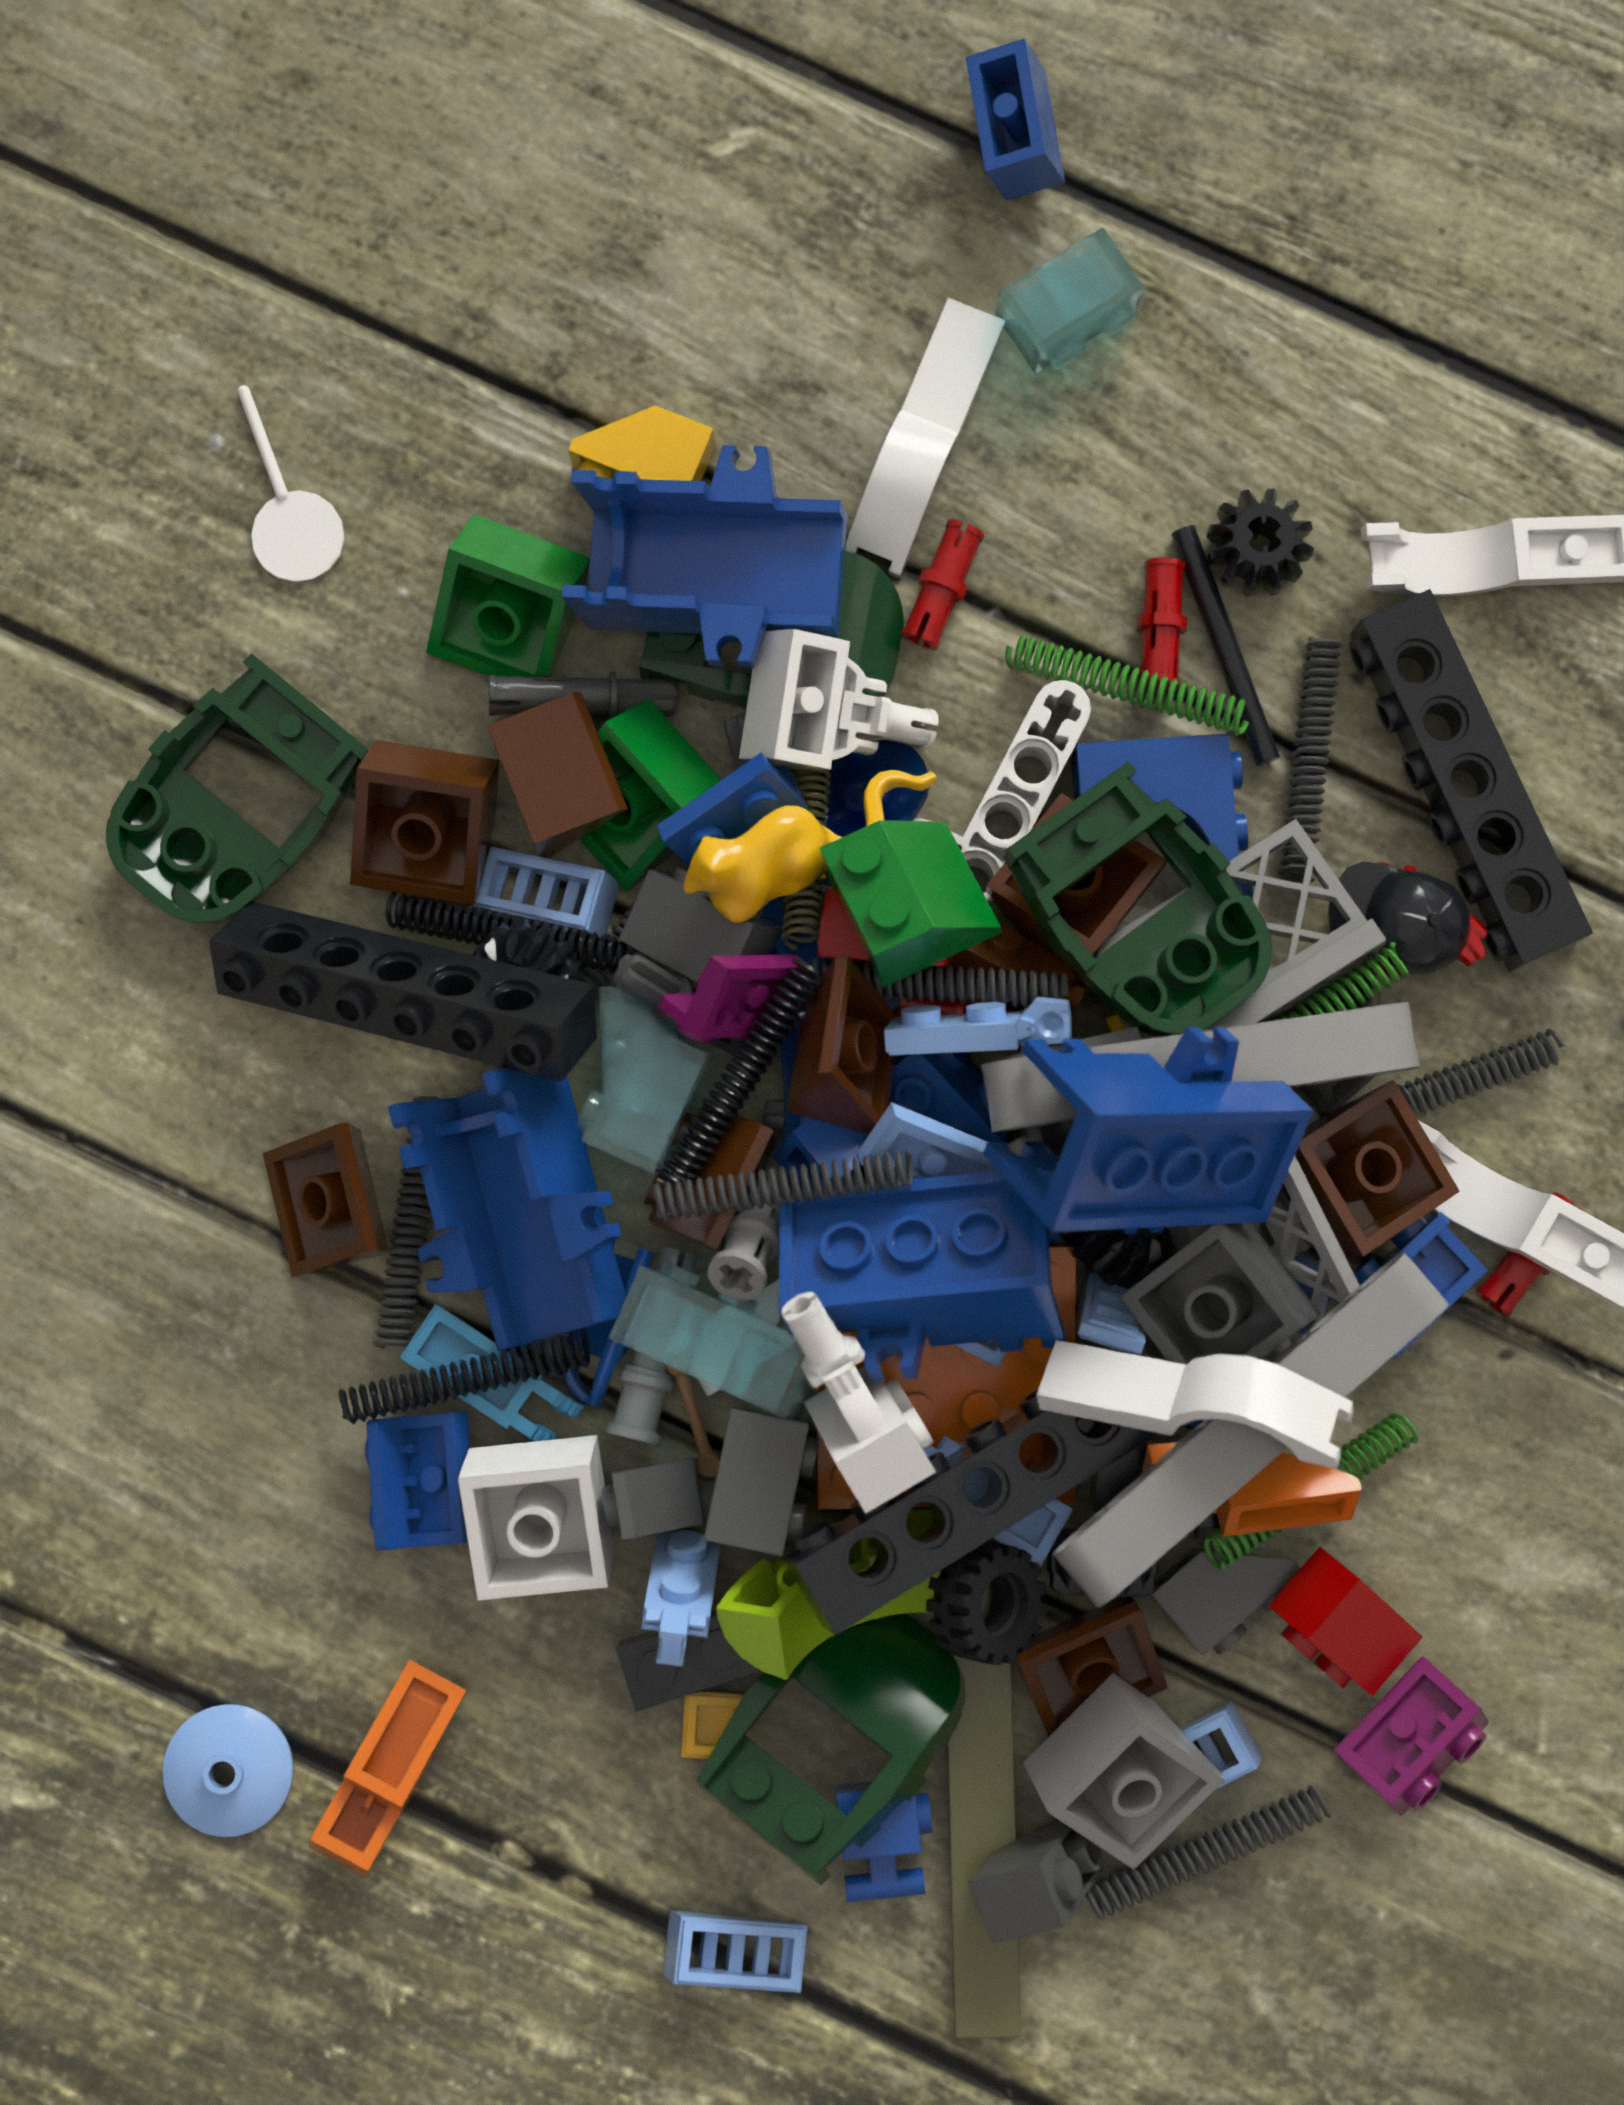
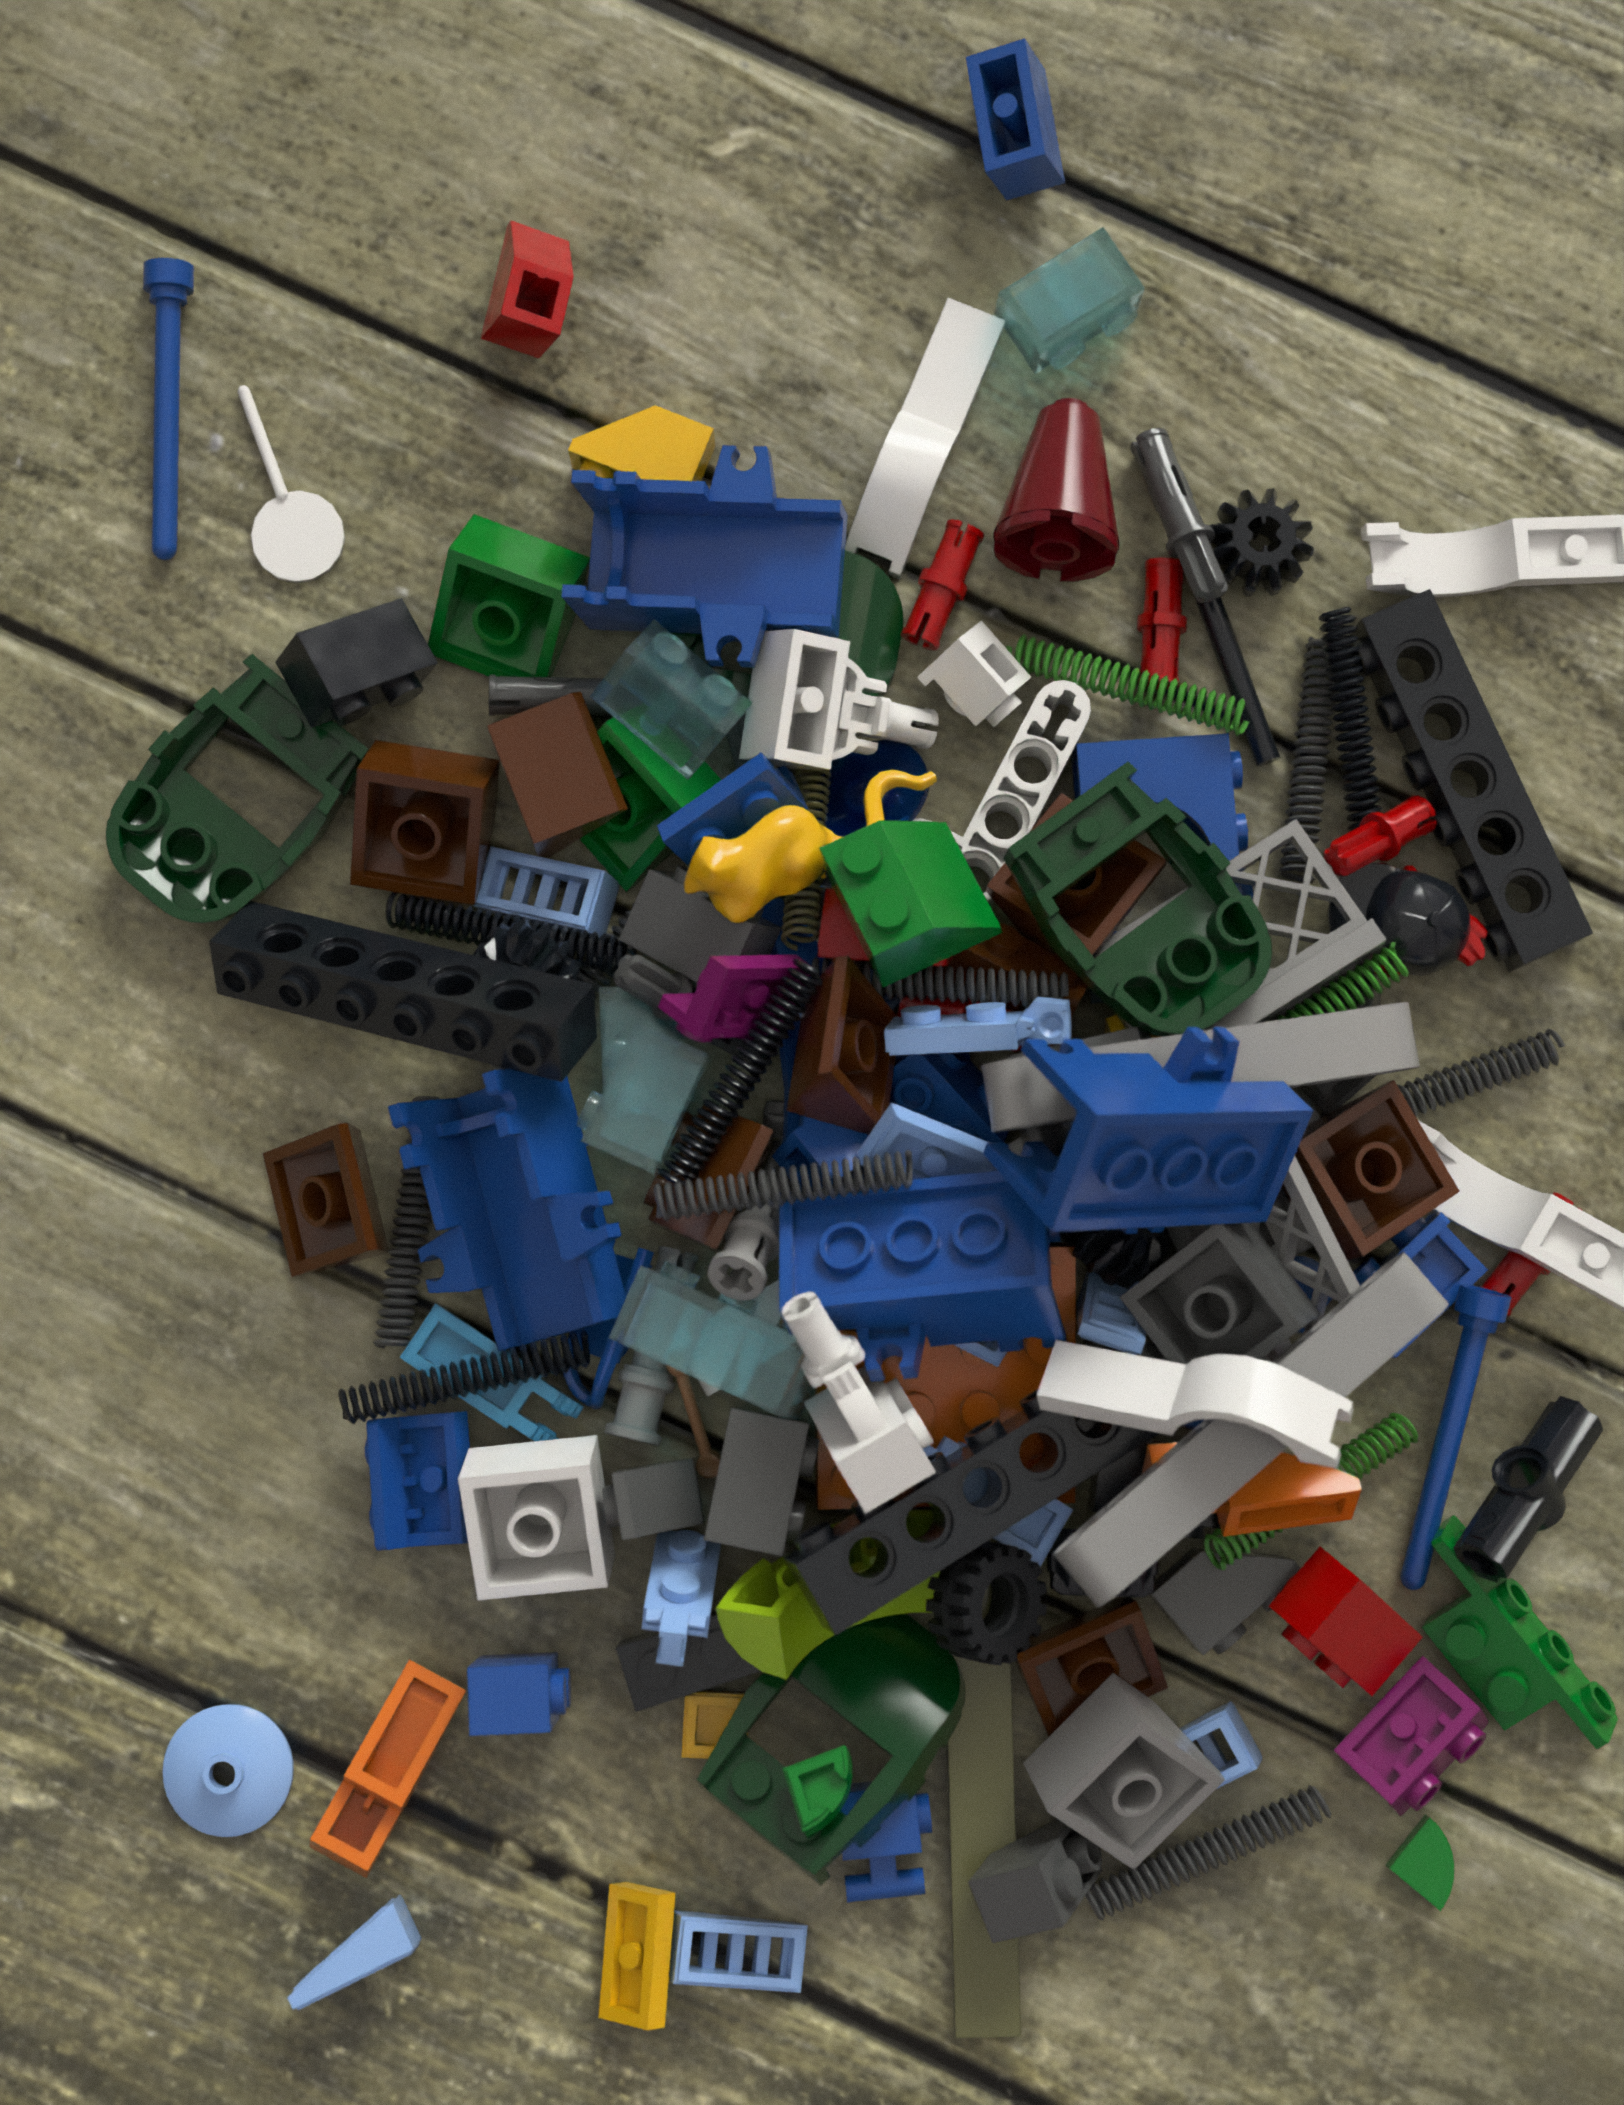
none -> blue piece [143,258,194,560]
none -> black brick [275,598,438,728]
none -> light blue slope [287,1894,422,2010]
none -> blue brick [467,1652,571,1736]
none -> red slope [481,220,574,358]
none -> clear light blue brick [590,619,752,780]
none -> yellow plate [598,1882,676,2031]
none -> green tile [782,1745,853,1837]
none -> white brick [917,620,1031,727]
none -> dark red cone [993,398,1120,582]
none -> dark grey axle [1130,428,1228,603]
none -> black piece [1318,606,1382,831]
none -> red axle [1324,795,1437,876]
none -> green tile [1385,1814,1455,1911]
none -> blue piece [1400,1284,1512,1590]
none -> green bracket [1422,1515,1618,1749]
none -> black piece [1453,1396,1603,1583]

